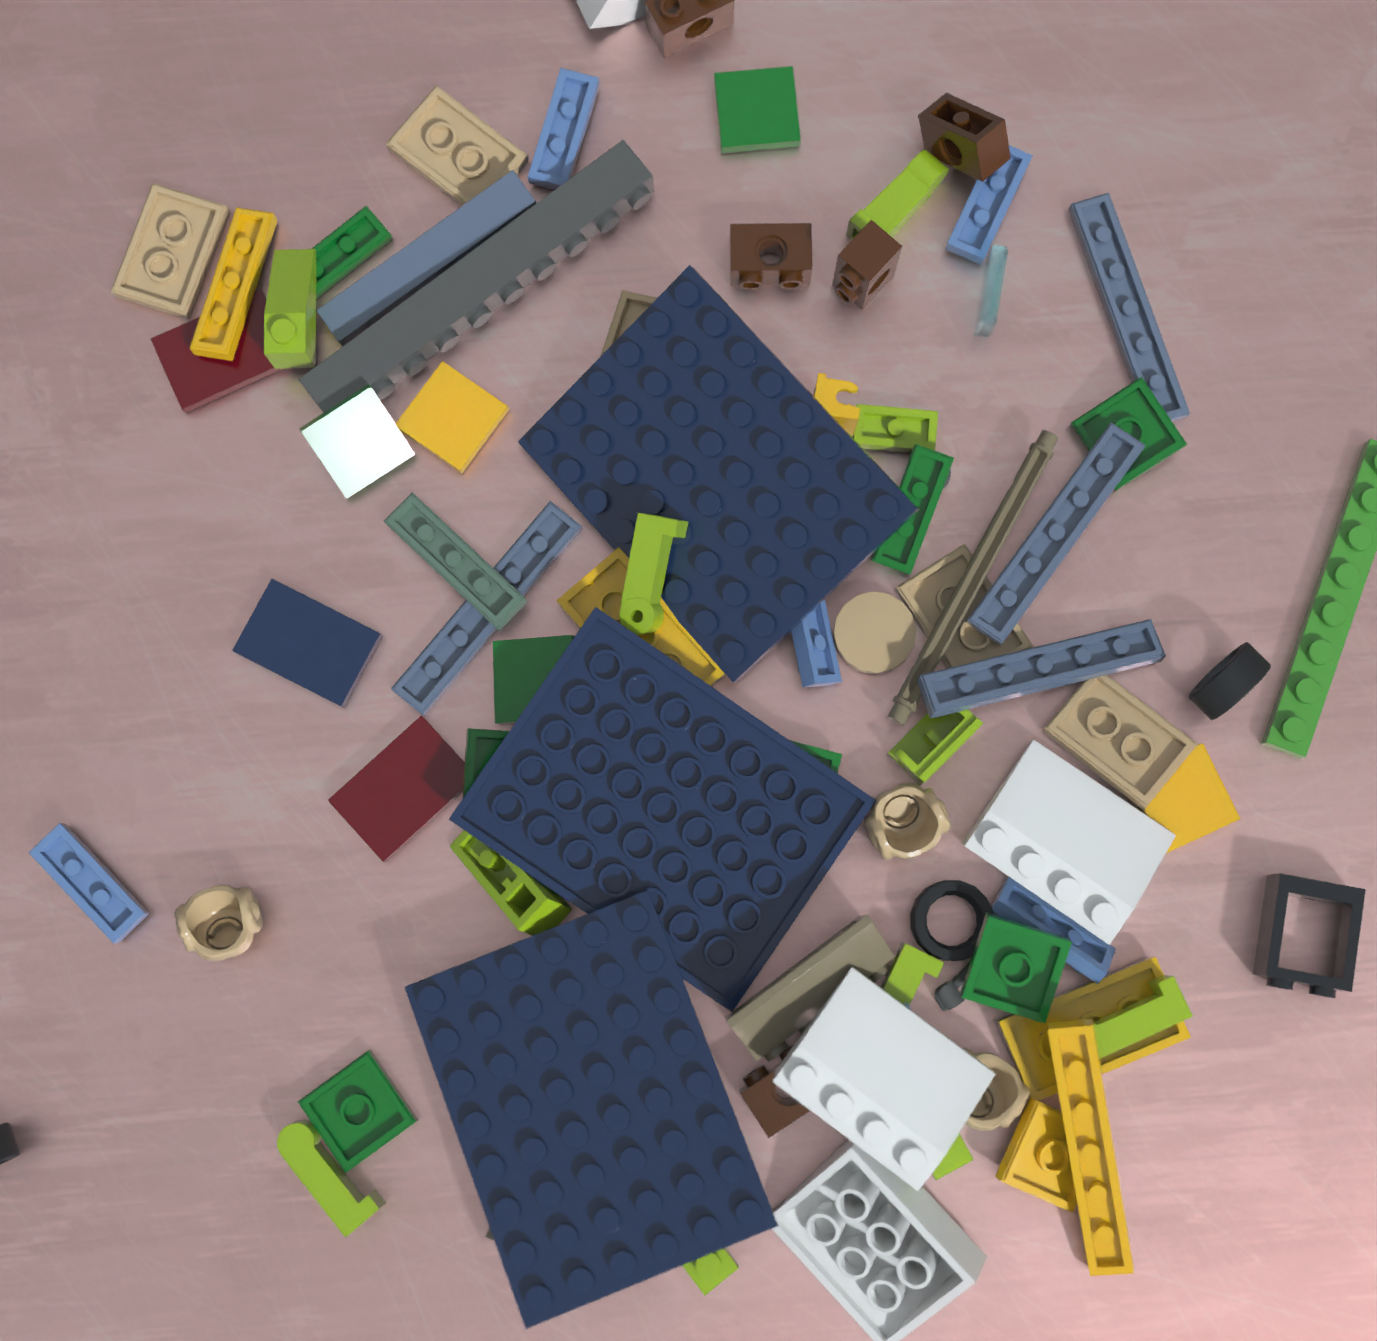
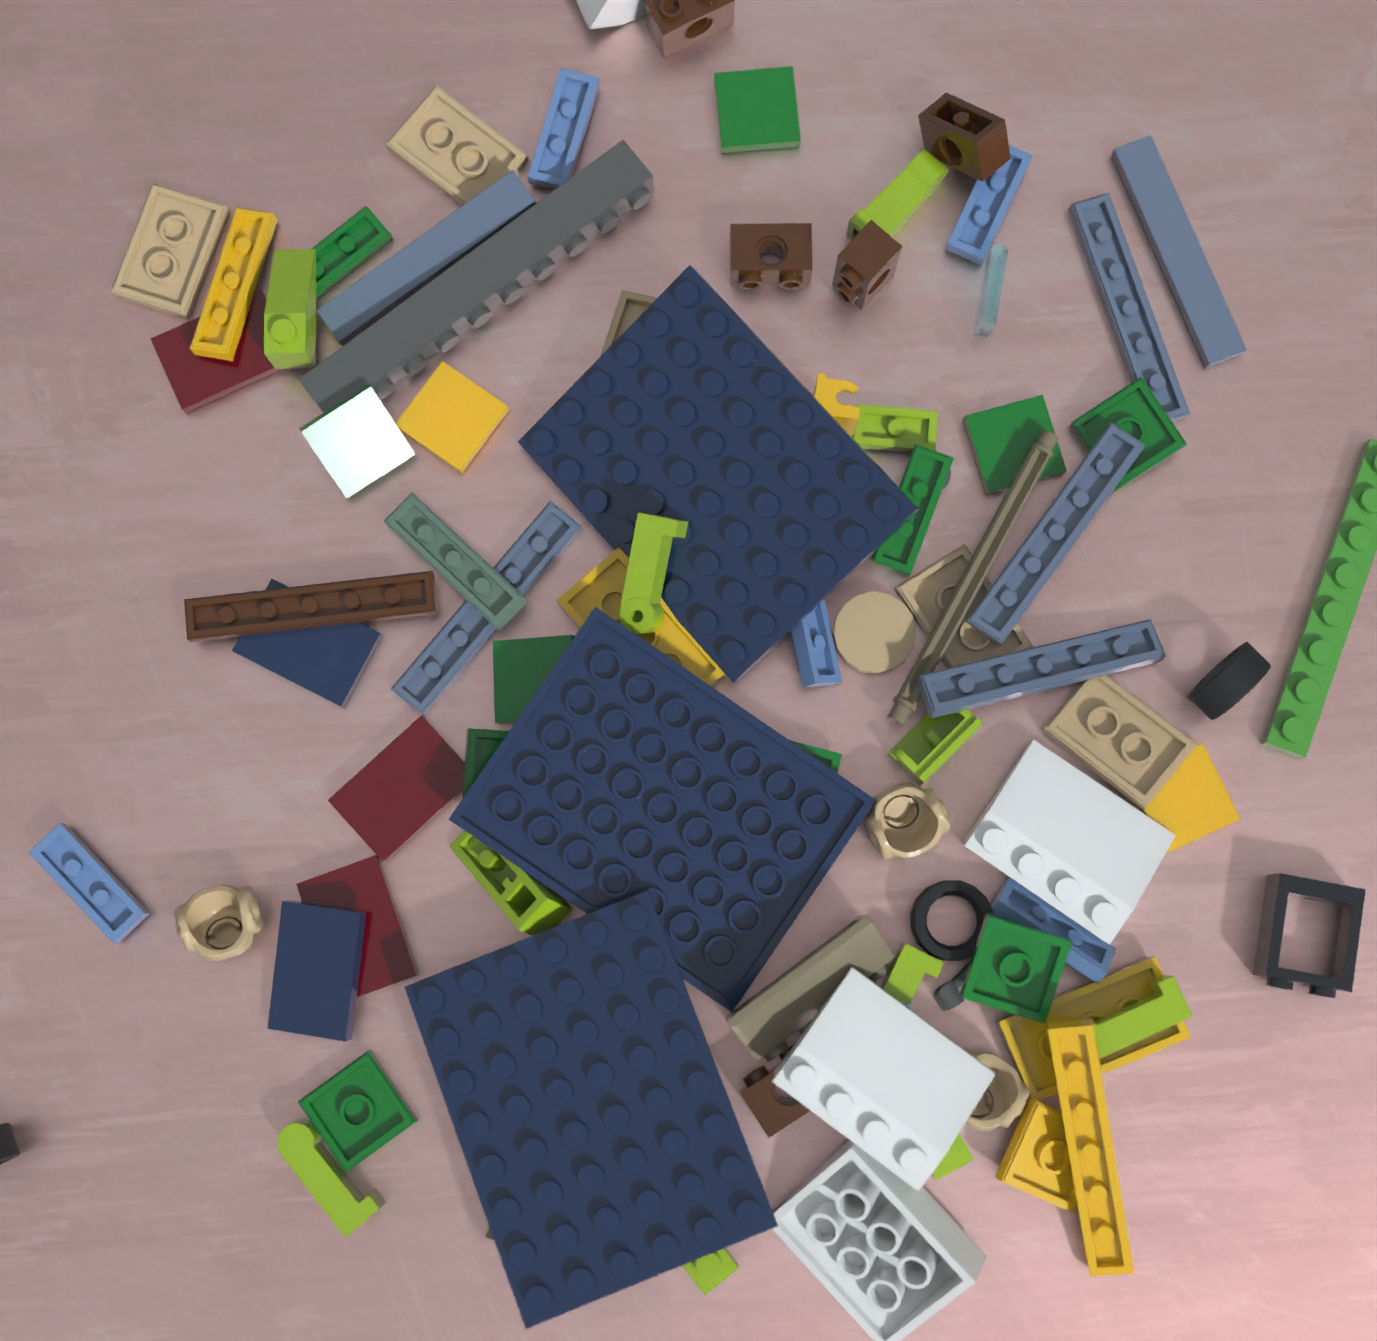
none -> reddish brown tile [184,571,438,642]
none -> dark blue tile [267,900,366,1042]
none -> dark red tile [296,855,419,997]
none -> green tile [963,394,1067,496]
none -> sand blue tile [1111,135,1247,368]

